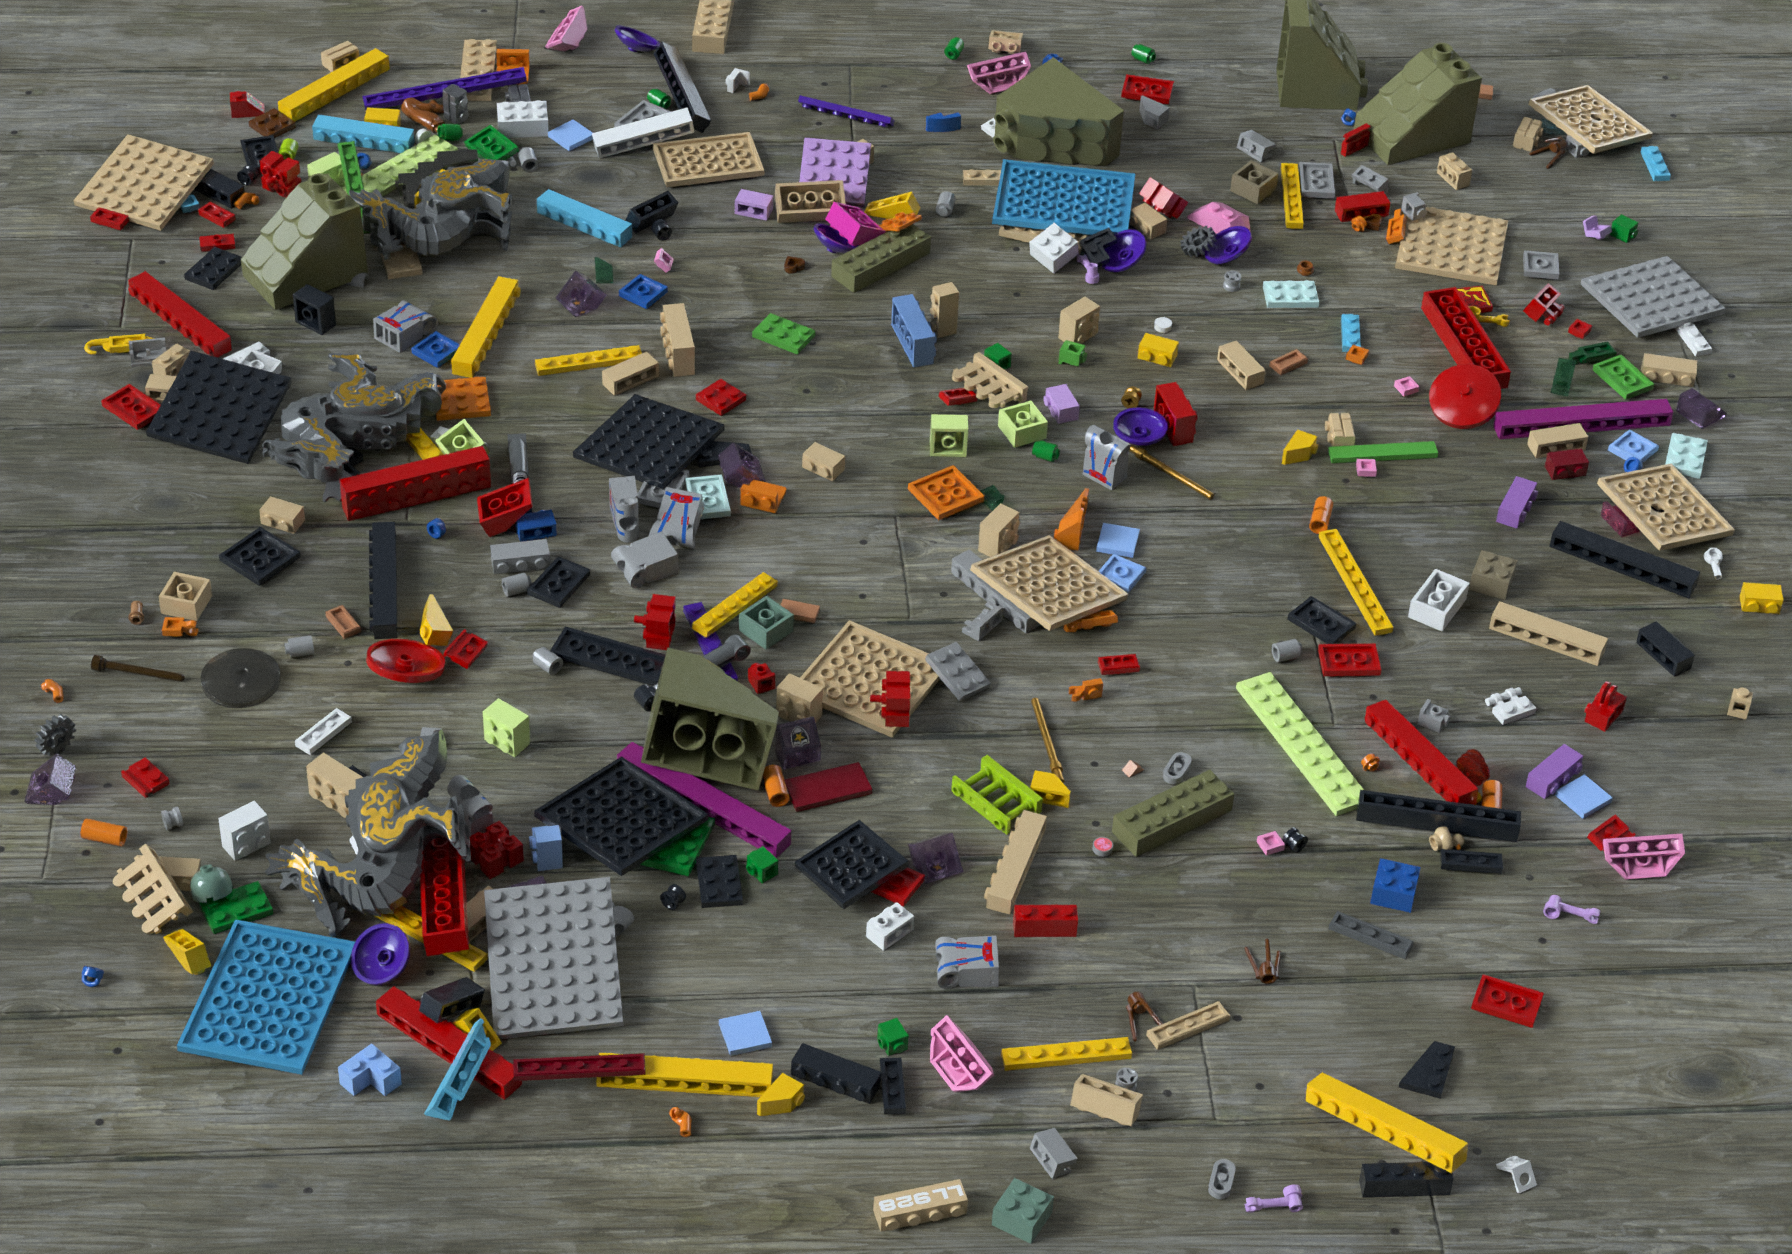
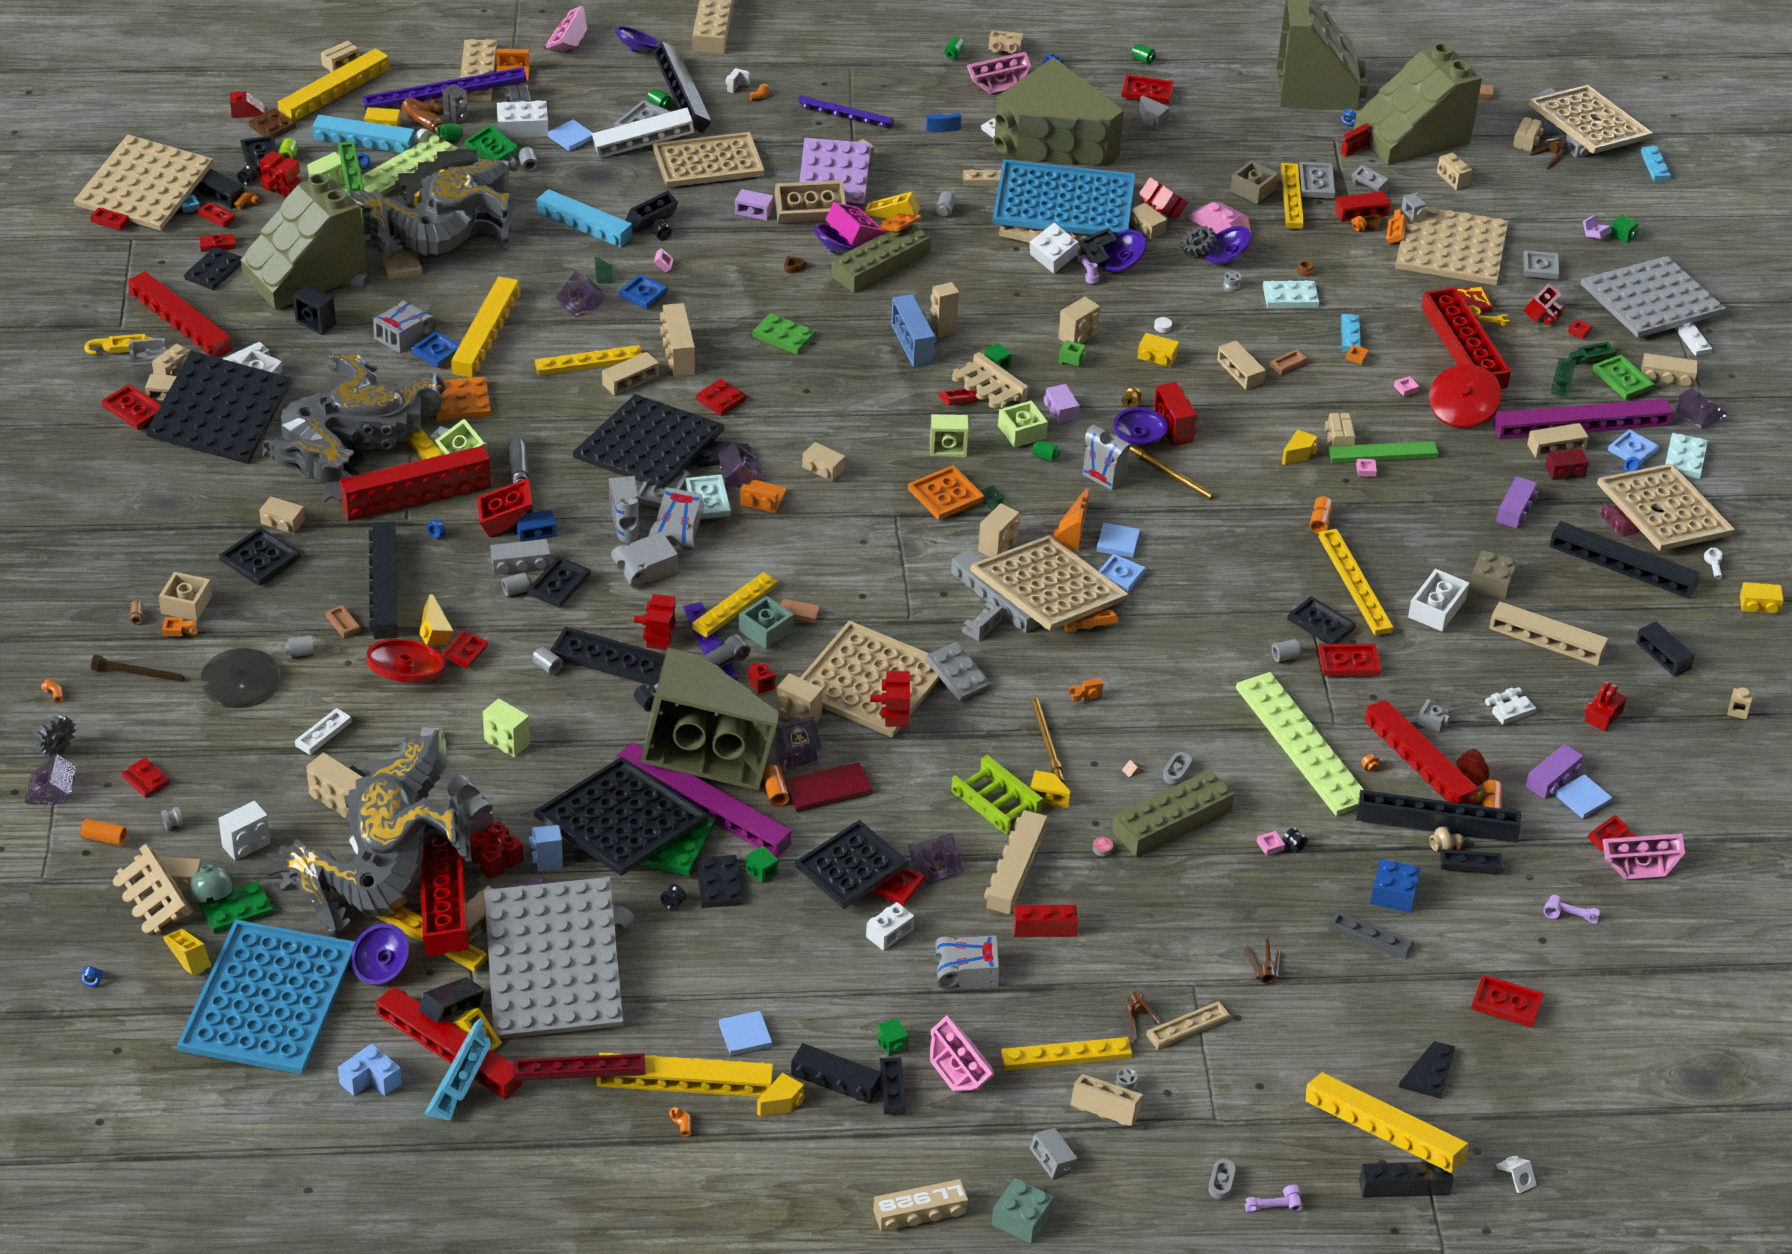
red plate [1098,654,1140,675] -> none
light grey hinge [1237,130,1276,162] -> none

